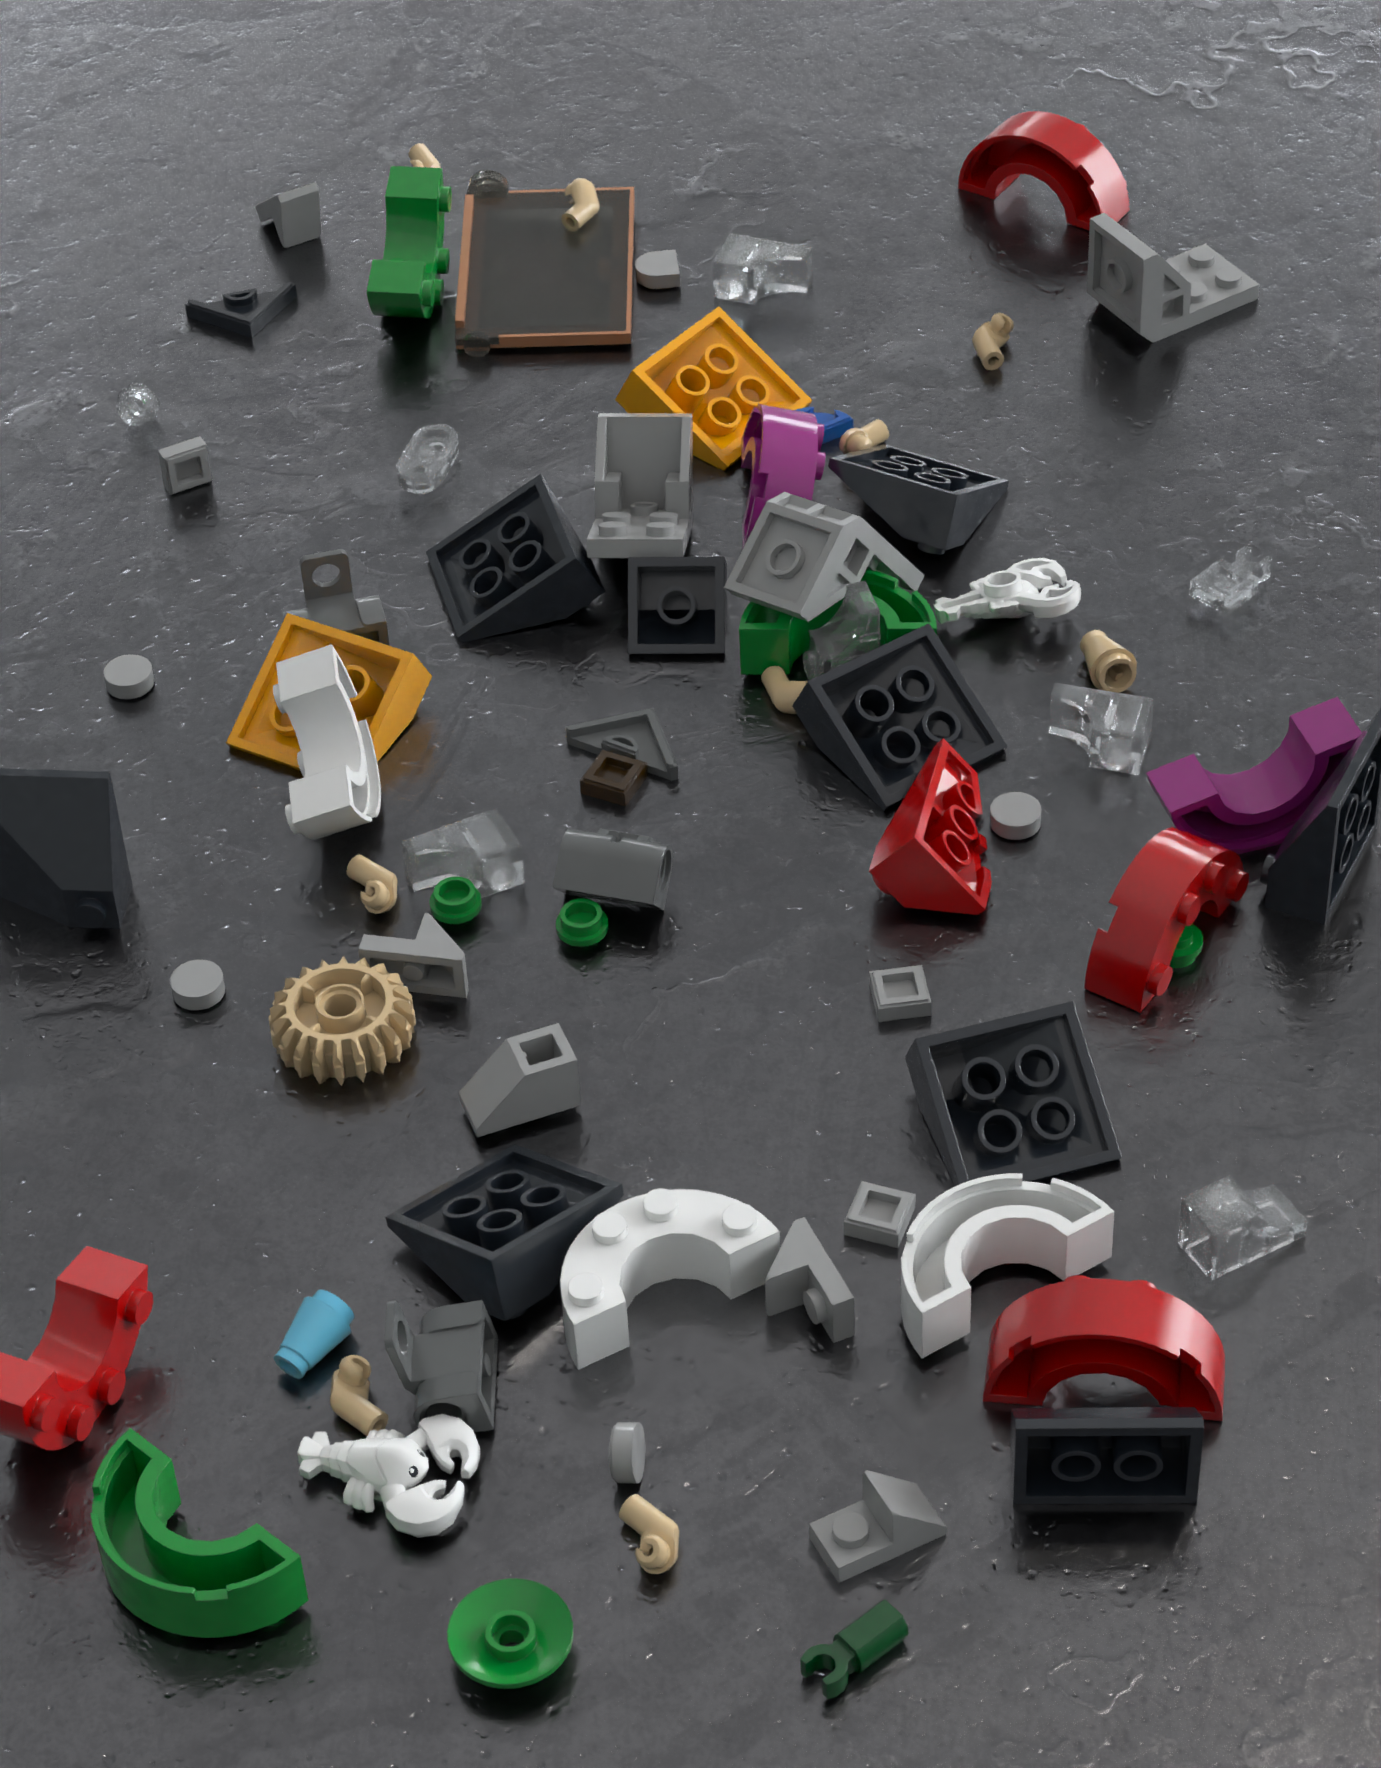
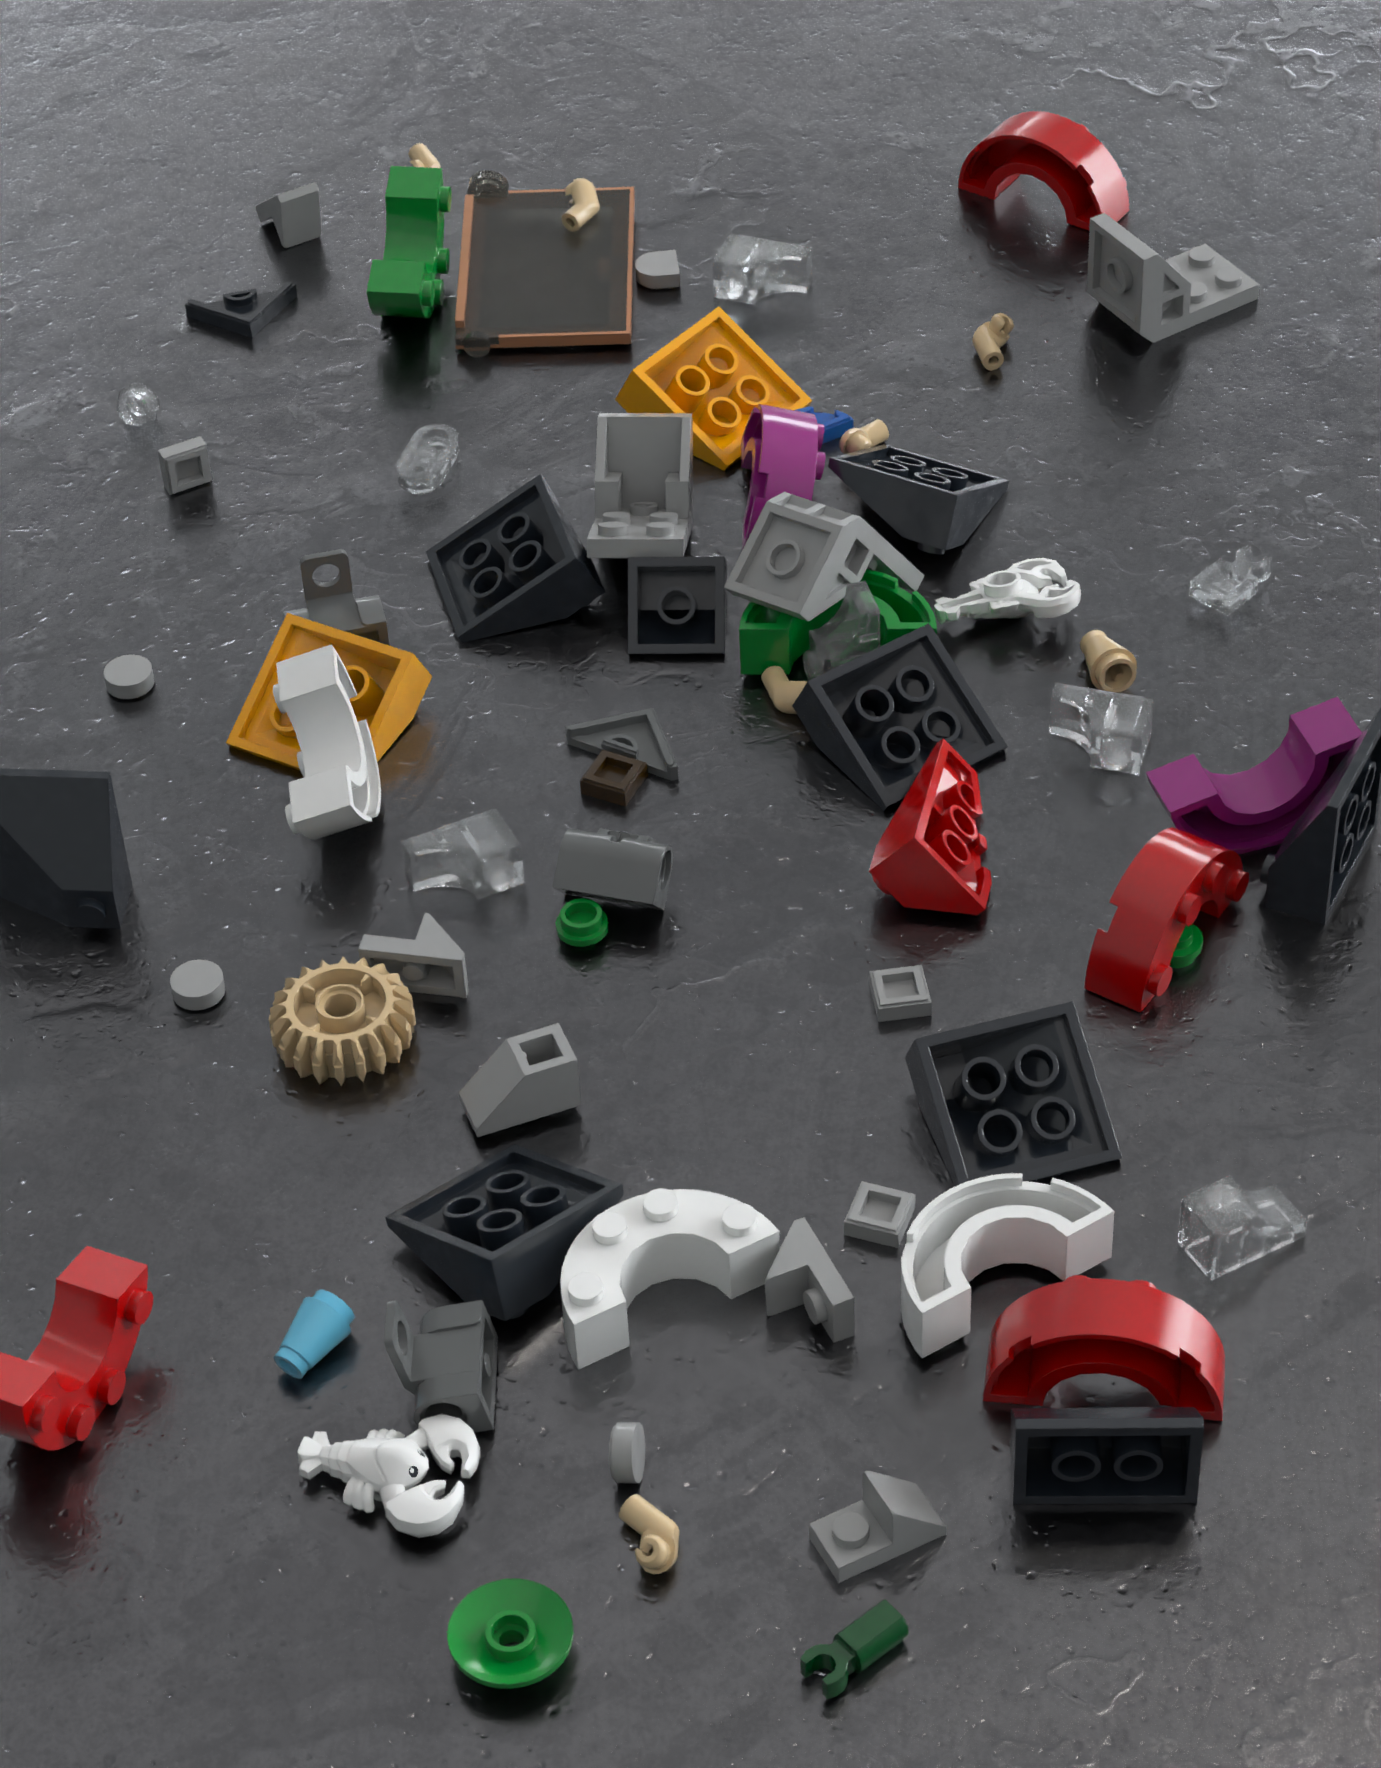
green brick [90,1428,309,1638] -> none
tan arm [330,1355,389,1436] -> none
tan arm [346,854,398,914] -> none
green plate [429,876,482,924] -> none
light grey tile [990,792,1042,840] -> none

